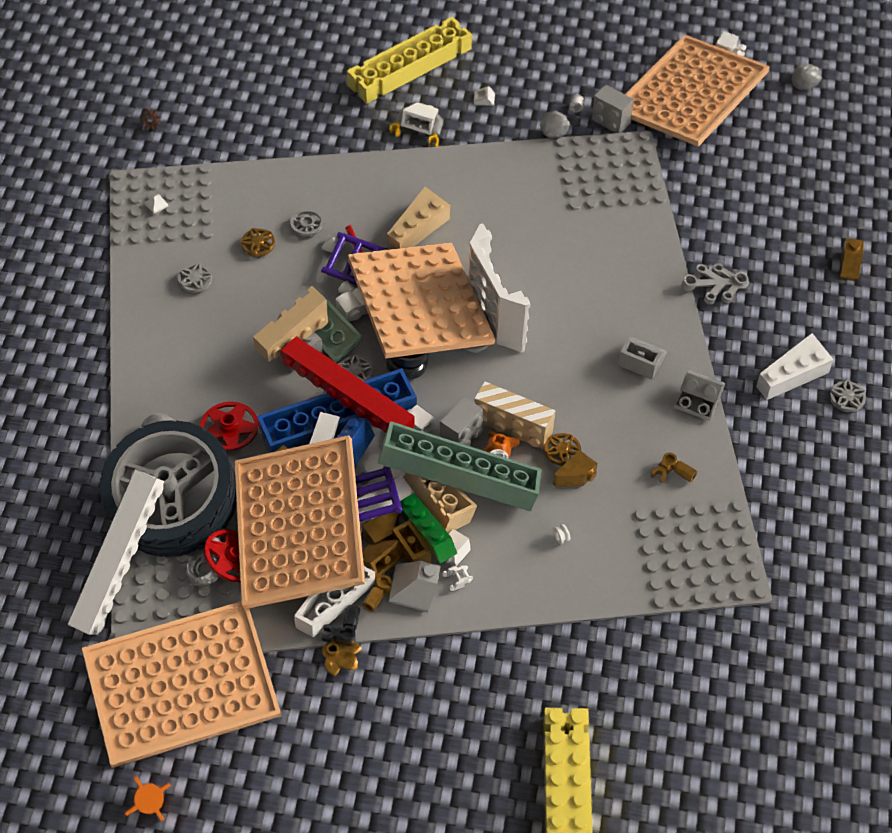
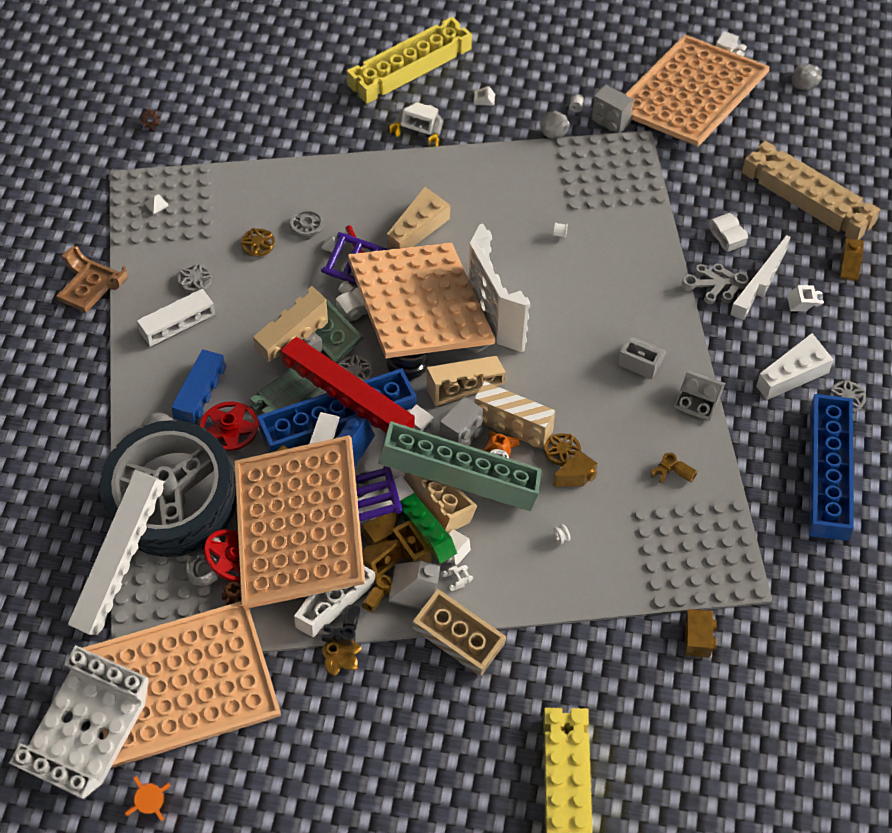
none -> white slope [9,645,149,799]
none -> medium nougat piece [57,246,128,313]
none -> white brick [137,289,215,347]
none -> blue brick [171,349,226,424]
none -> reddish brown gear [221,582,242,605]
none -> sand green tile [250,368,322,414]
none -> tan brick [413,589,506,677]
none -> tan wedge [427,356,506,407]
none -> white axle [553,222,568,238]
none -> pearl gold brick [685,609,717,658]
none -> white brick [710,213,748,252]
none -> white slope [731,235,791,320]
none -> tan brick [742,141,880,240]
none -> white brick [787,285,824,311]
none -> blue brick [808,394,854,541]

